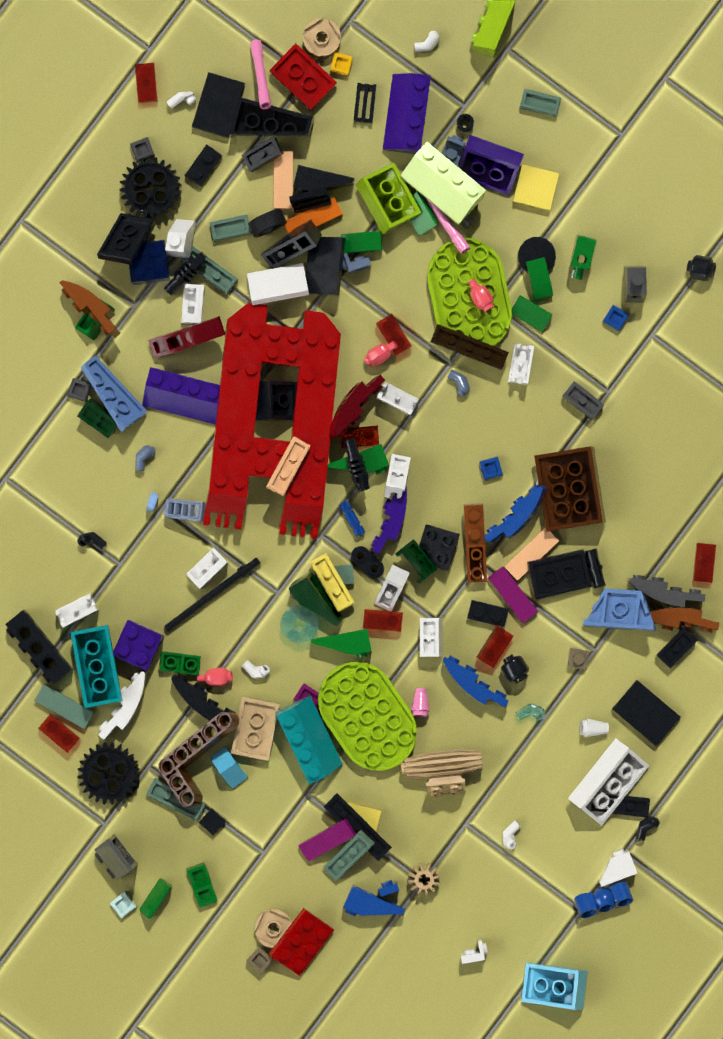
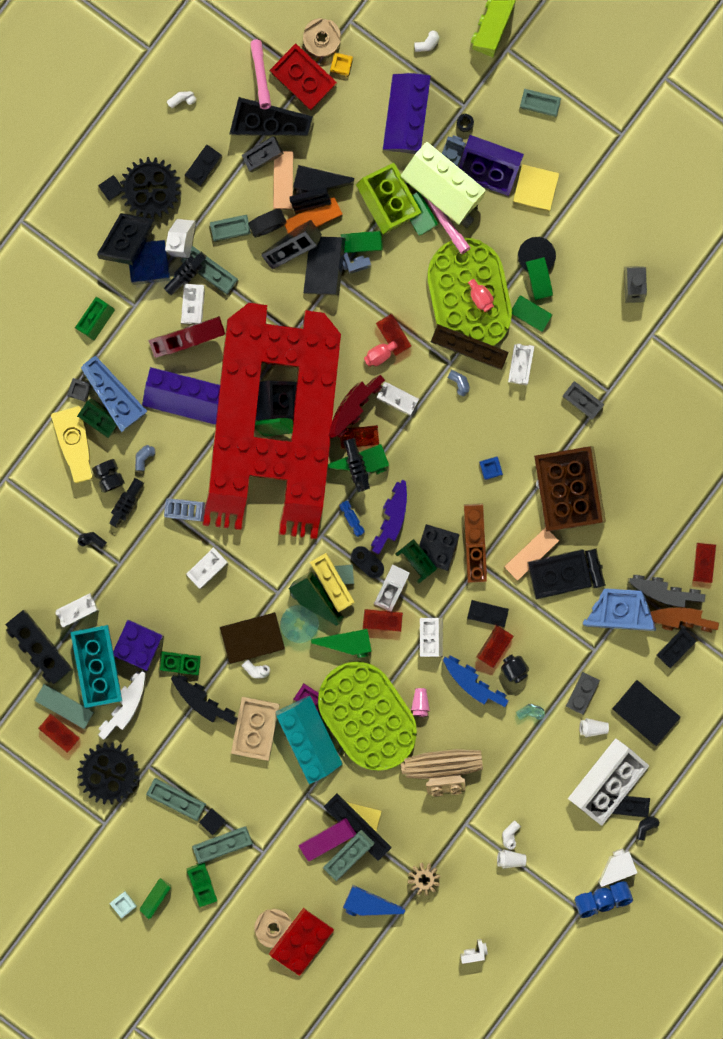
dark orange slope [59,280,121,338] -> none
dark grey slope [94,834,137,880] -> none
dark grey tile [130,137,155,162] -> none
clear red plate [135,63,158,103] -> none
light blue tile [146,492,158,512] -> none
reddish brown beam [159,712,239,807] -> none
black bar [164,557,260,632] -> none
black tile [192,72,245,138] -> none
coral plant [197,668,233,687] -> none
medium azure slope [210,746,248,789] -> none
dark tan plate [246,946,273,974] -> none
white tile [247,263,309,306] -> none
light nougat tile [266,436,311,497] -> none
black tile [354,83,376,123] -> none
blue plate [378,880,399,897] -> none
white hinge [384,454,411,498] -> none
blue slope [484,485,547,543] -> none
magenta tile [488,566,538,623] -> none
medium azure slope [521,963,588,1010] -> none
dark tan plate [567,648,589,670] -> none
green torso [570,235,597,280] -> none
blue tile [602,305,629,331] -> none
black head [687,255,716,281] -> none
none -> light yellow piece [51,406,93,483]
none -> black wheel [92,459,125,493]
none -> black tile [98,175,123,202]
none -> black hinge [109,478,144,528]
none -> sand green tile [192,826,253,864]
none -> dark brown tile [220,612,285,664]
none -> green slope [255,418,293,437]
none -> white cone [497,849,526,869]
none -> dark grey plate [566,672,600,715]

